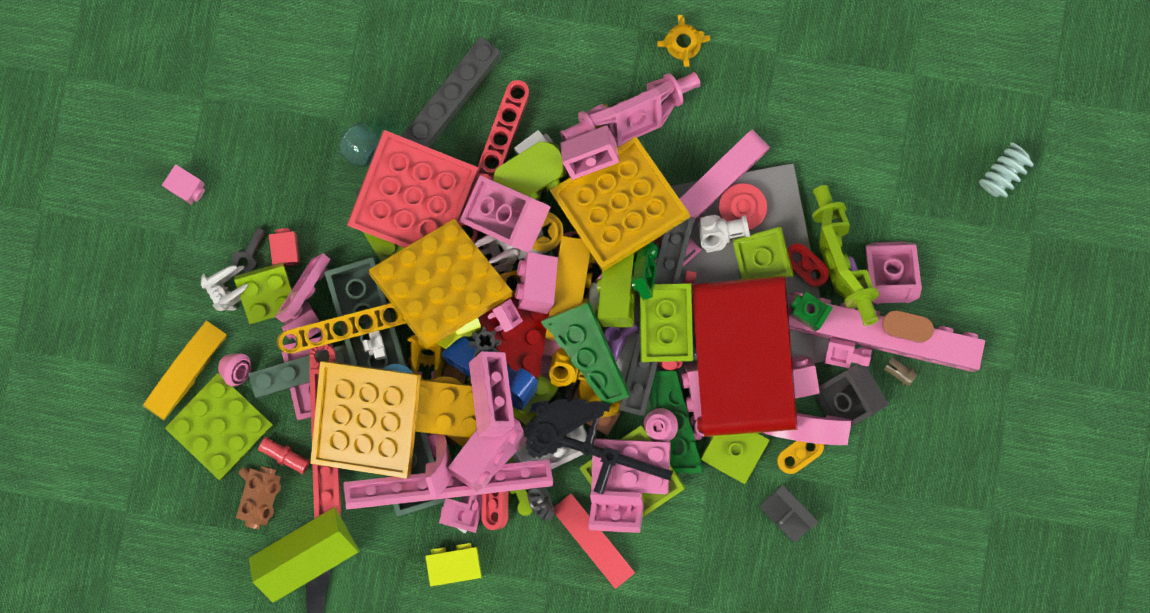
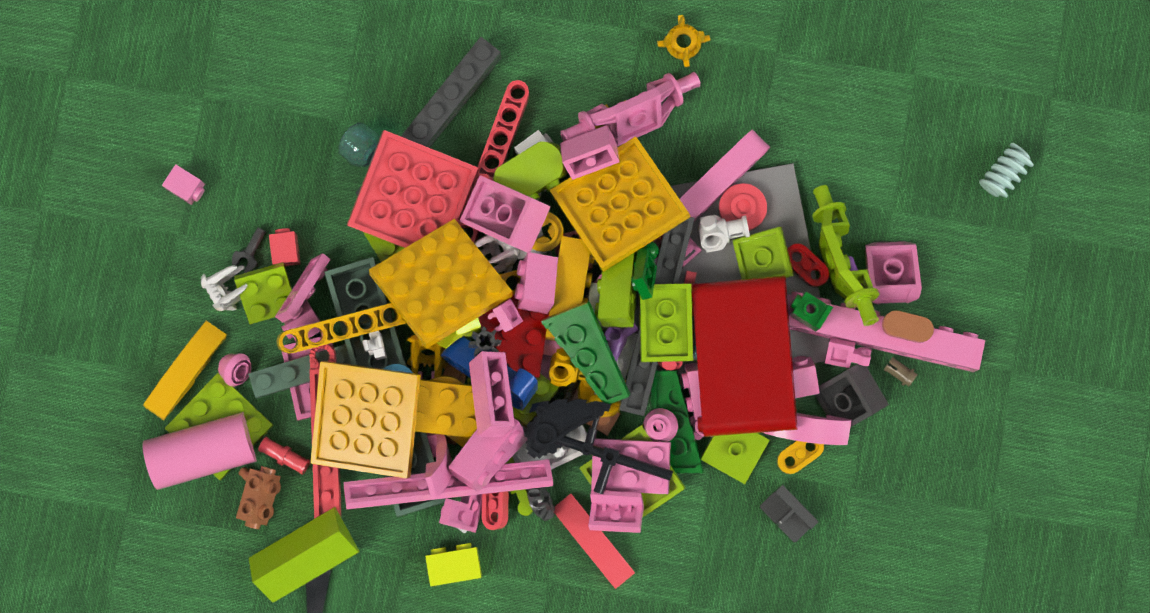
none -> bright pink brick [143,412,257,490]

